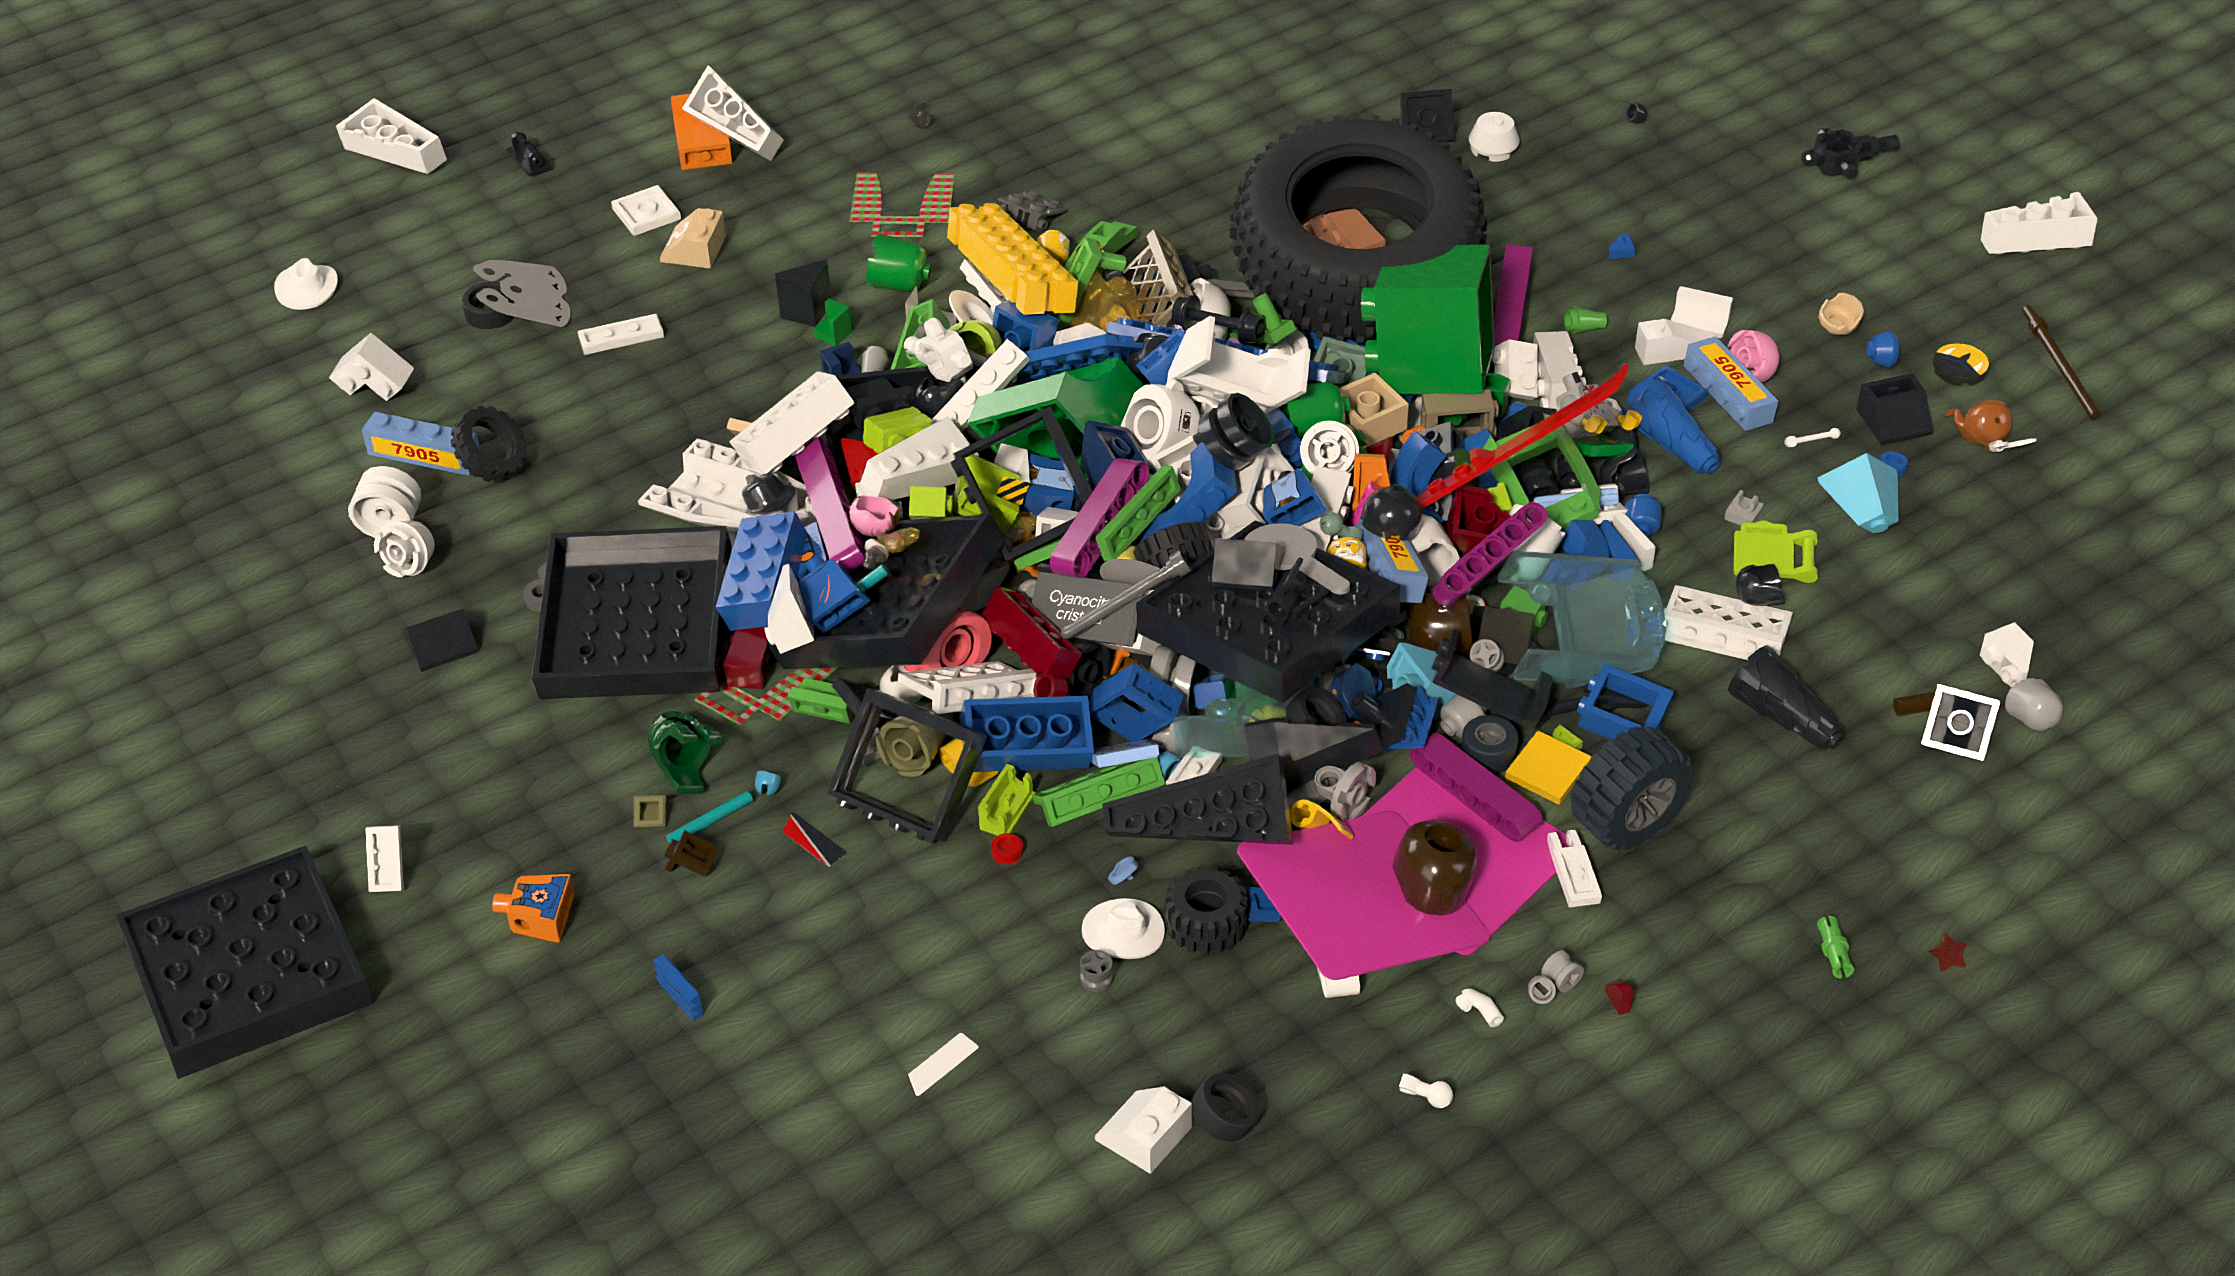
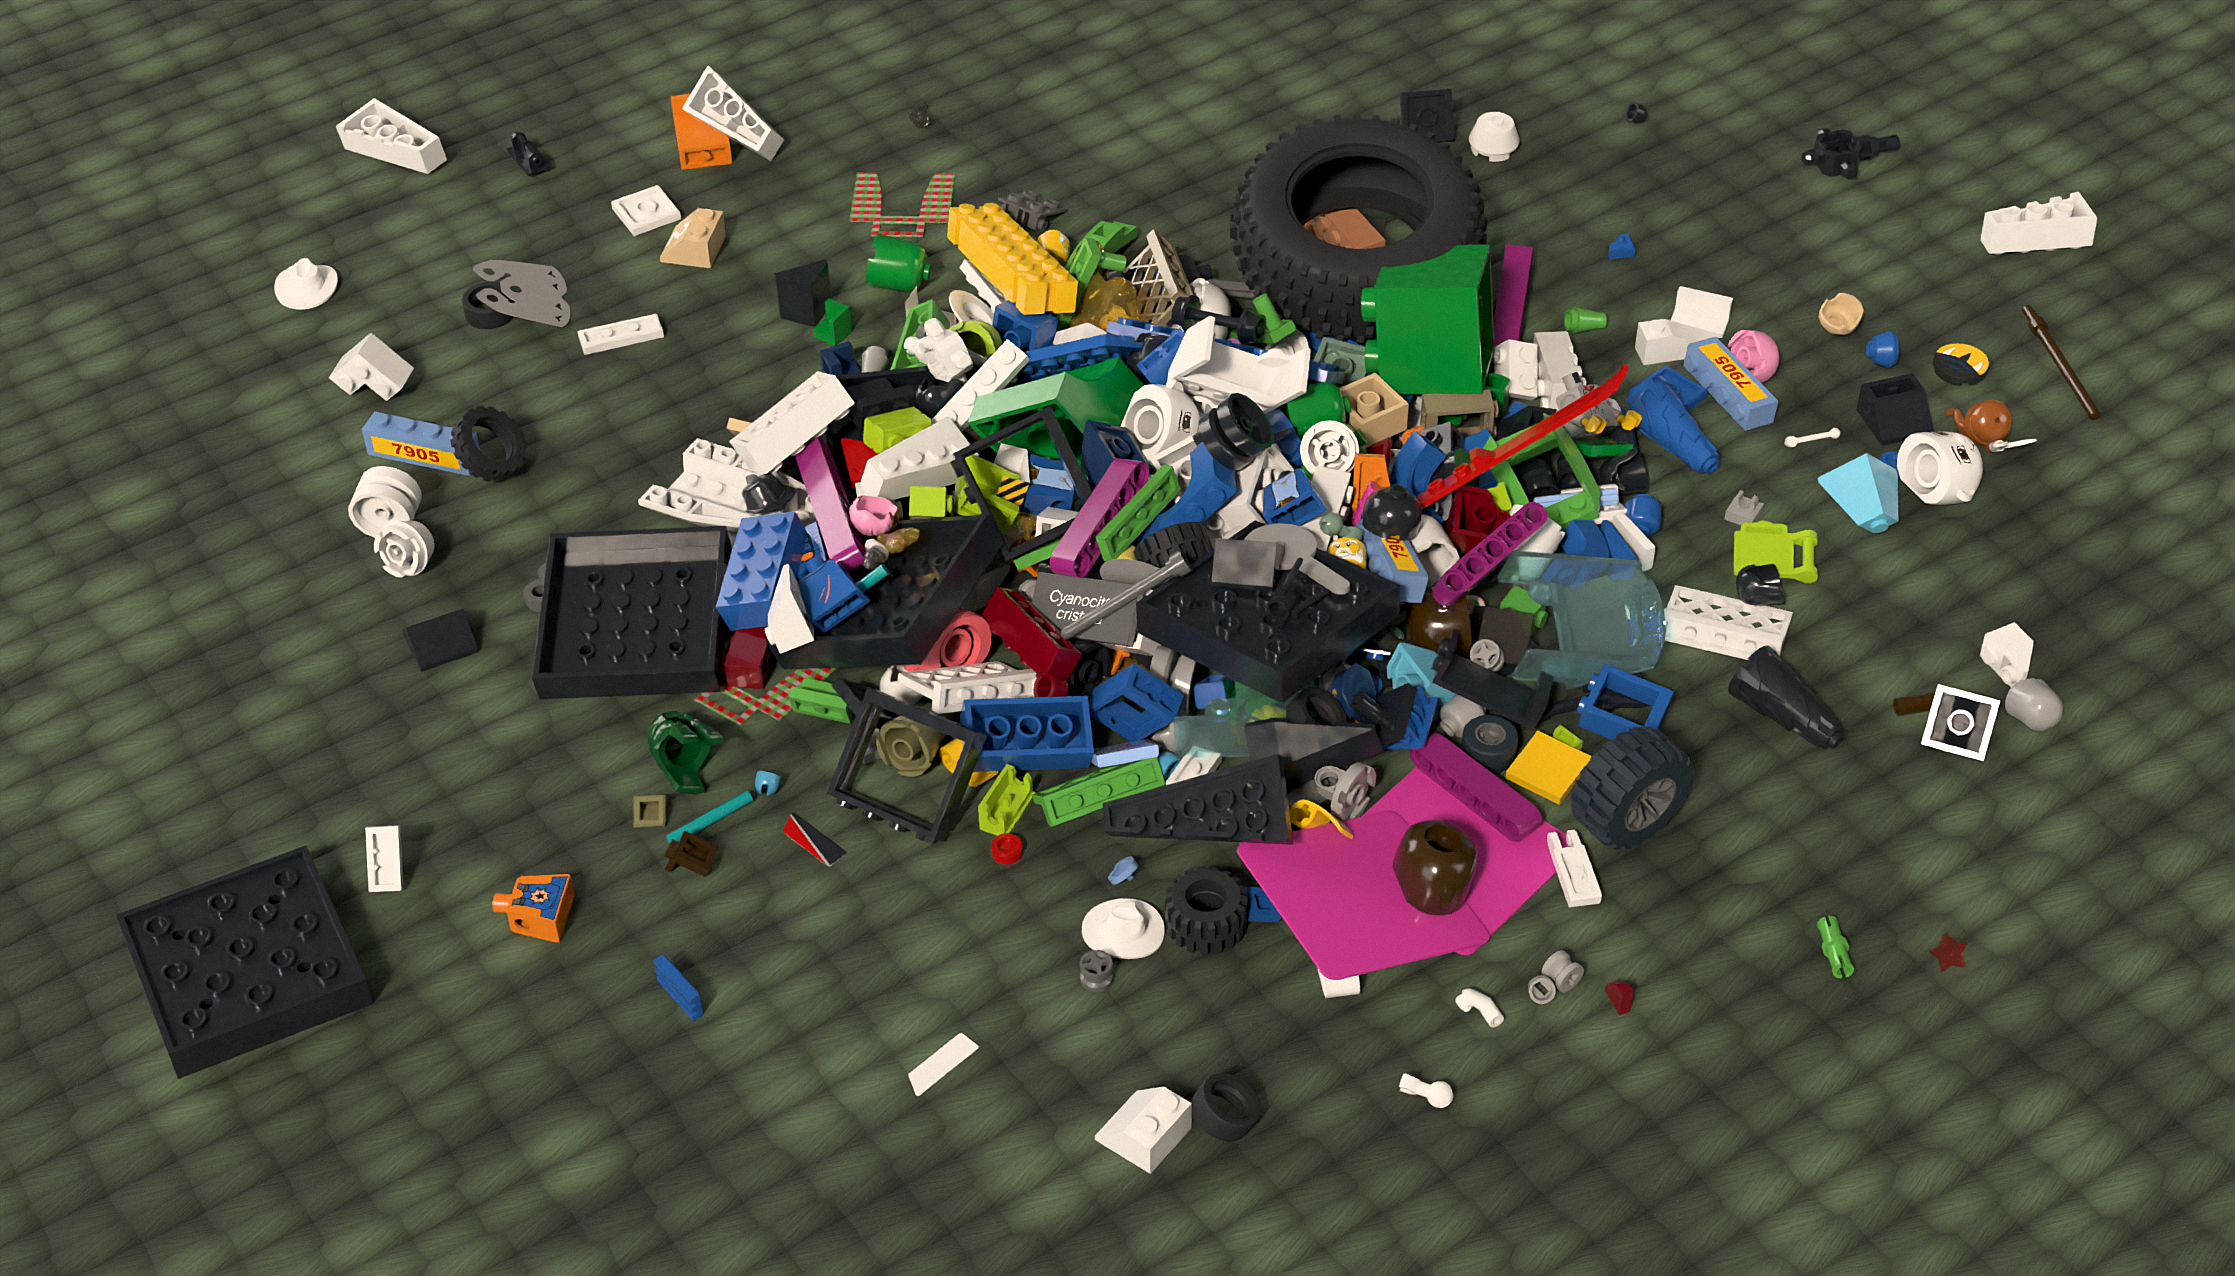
none -> white piece [1897,432,1983,505]

